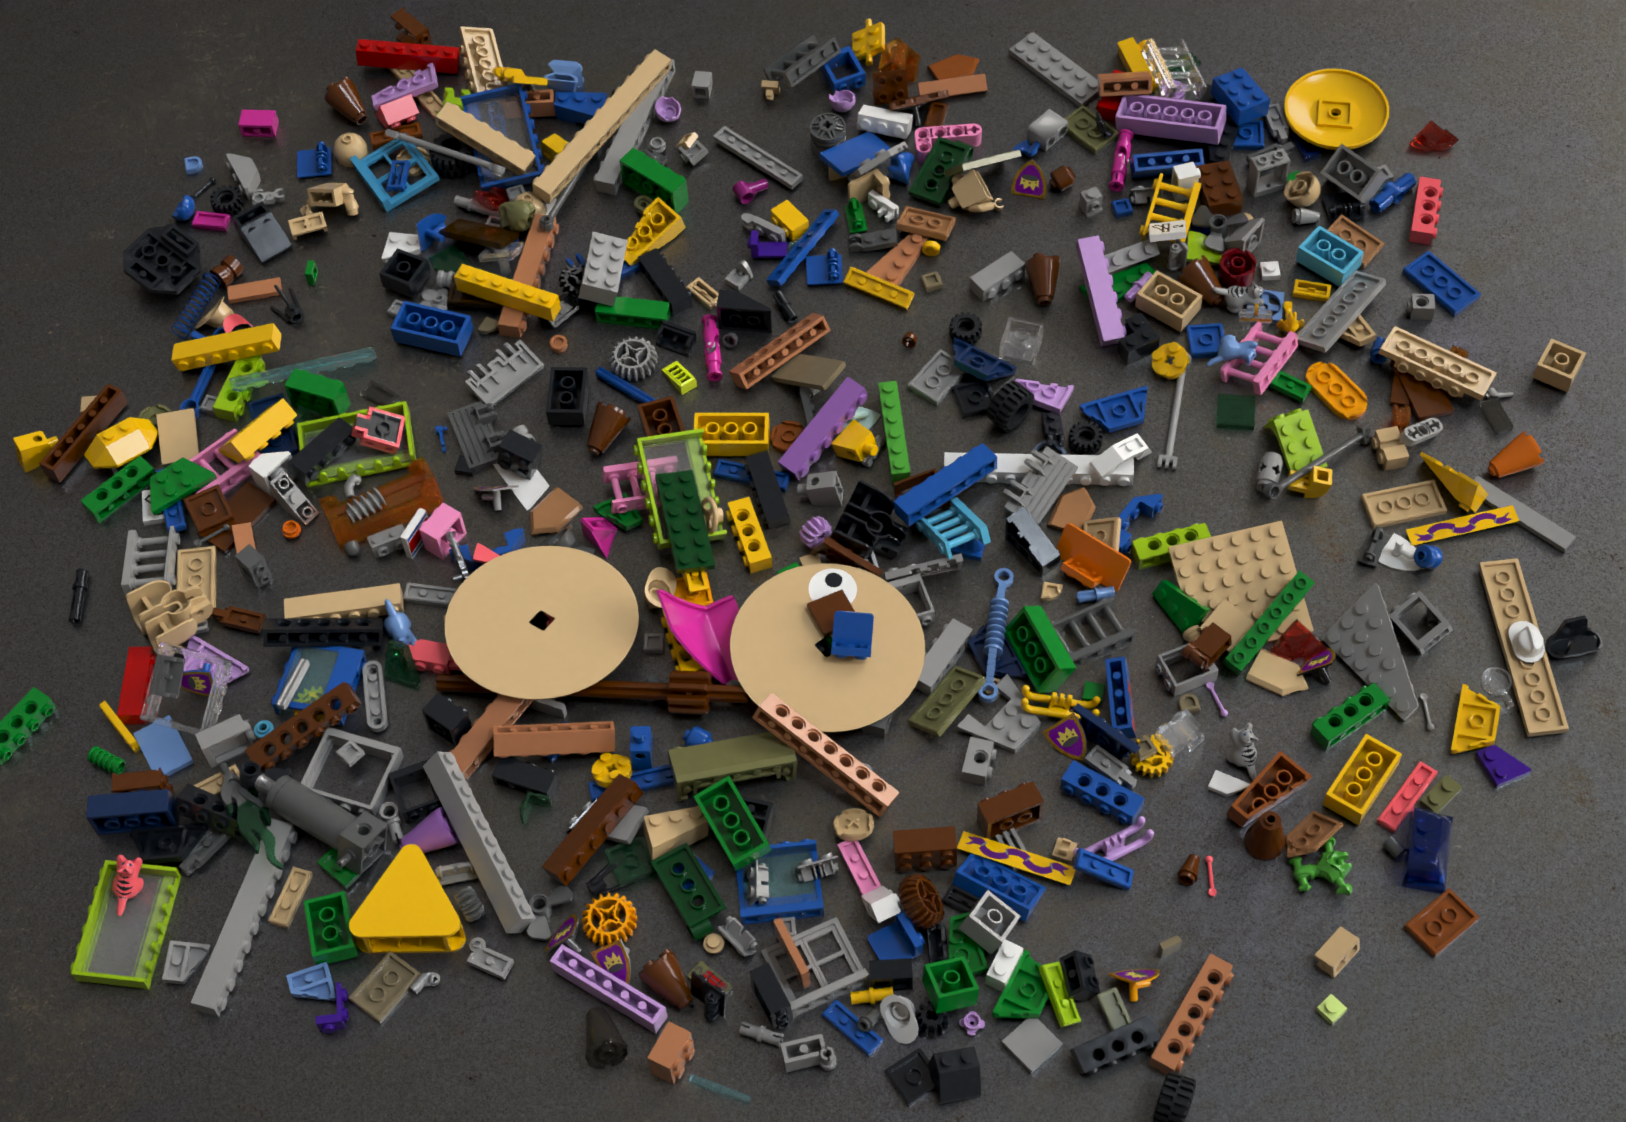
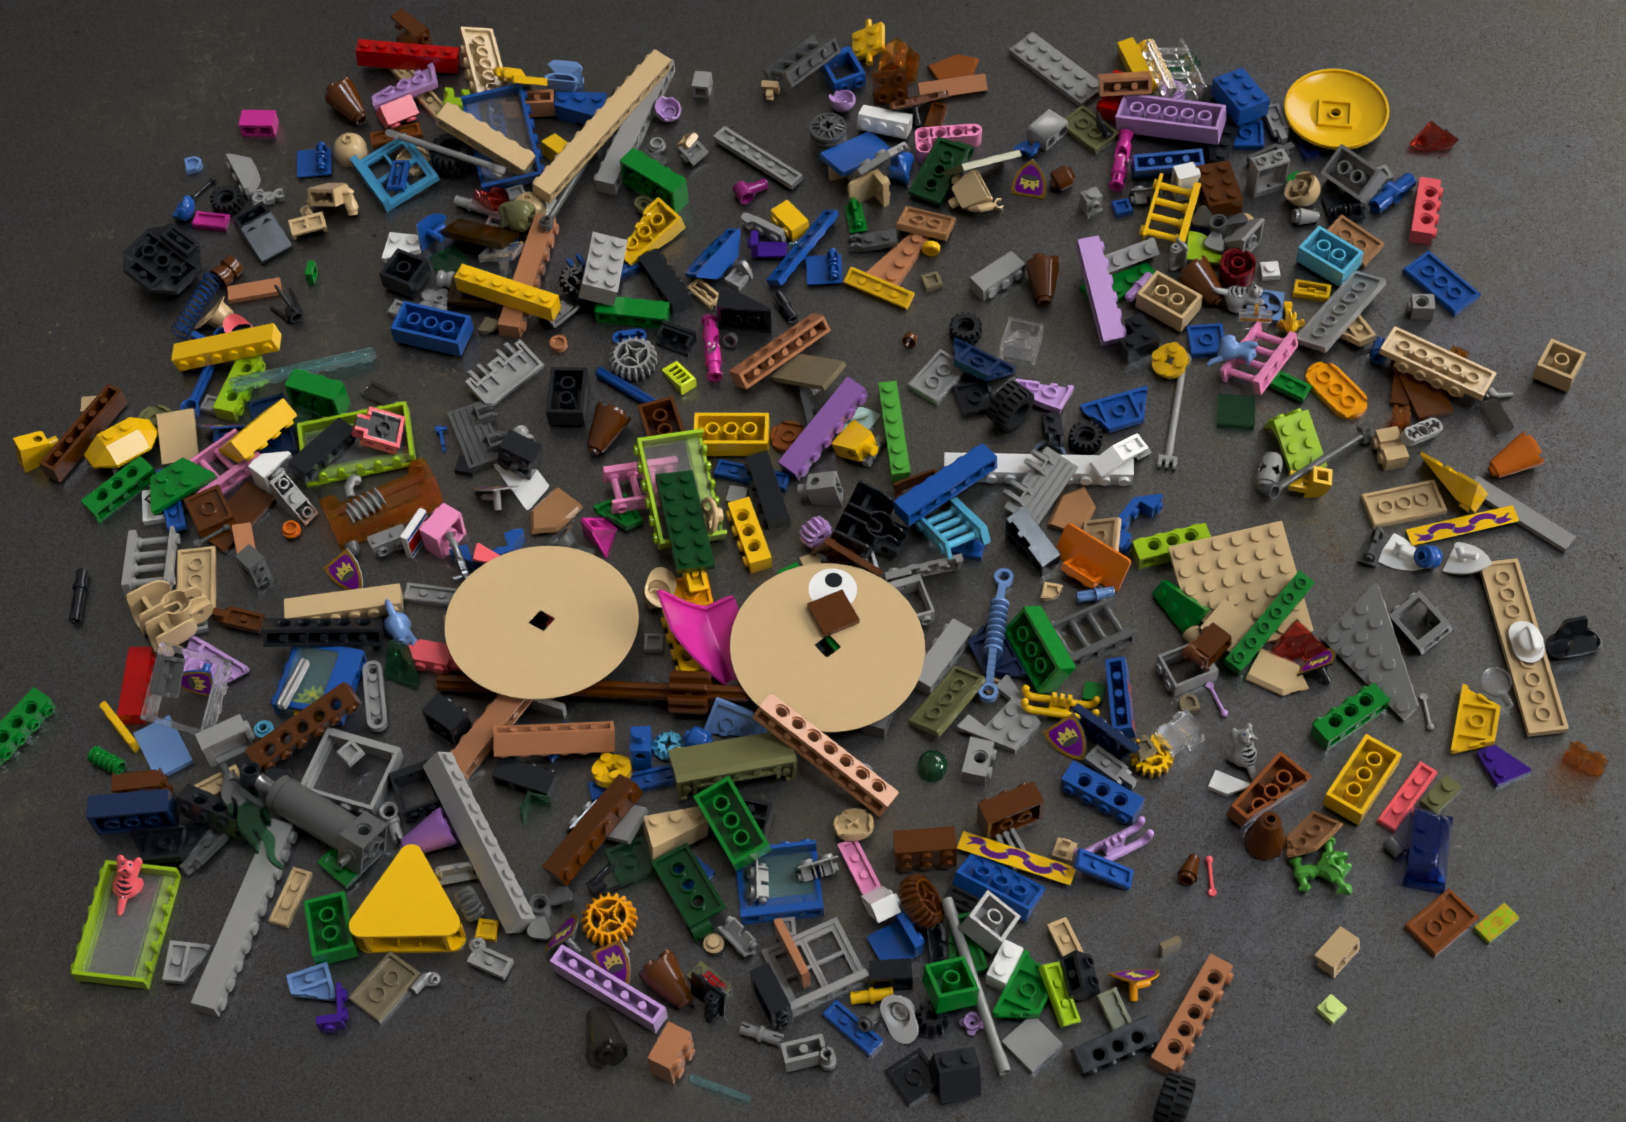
blue bracket [831,610,874,660] -> none
white plate [868,189,899,223] -> none
white tile [1149,220,1186,242] -> none
none -> blue shield [198,424,245,443]
none -> shield [323,548,363,590]
none -> yellow tile [475,918,500,942]
none -> blue beam [612,328,647,346]
none -> medium azure gear [652,730,684,760]
none -> blue wedge [685,228,741,279]
none -> medium blue wing [704,697,768,737]
none -> light grey tile [725,485,749,504]
none -> clear green hair [917,750,948,782]
none -> light grey piece [941,897,1011,1076]
none -> tan plate [1047,917,1084,957]
none -> white shield [1443,542,1493,574]
none -> lime tile [1473,902,1520,945]
none -> clear orange hinge [1563,741,1609,777]

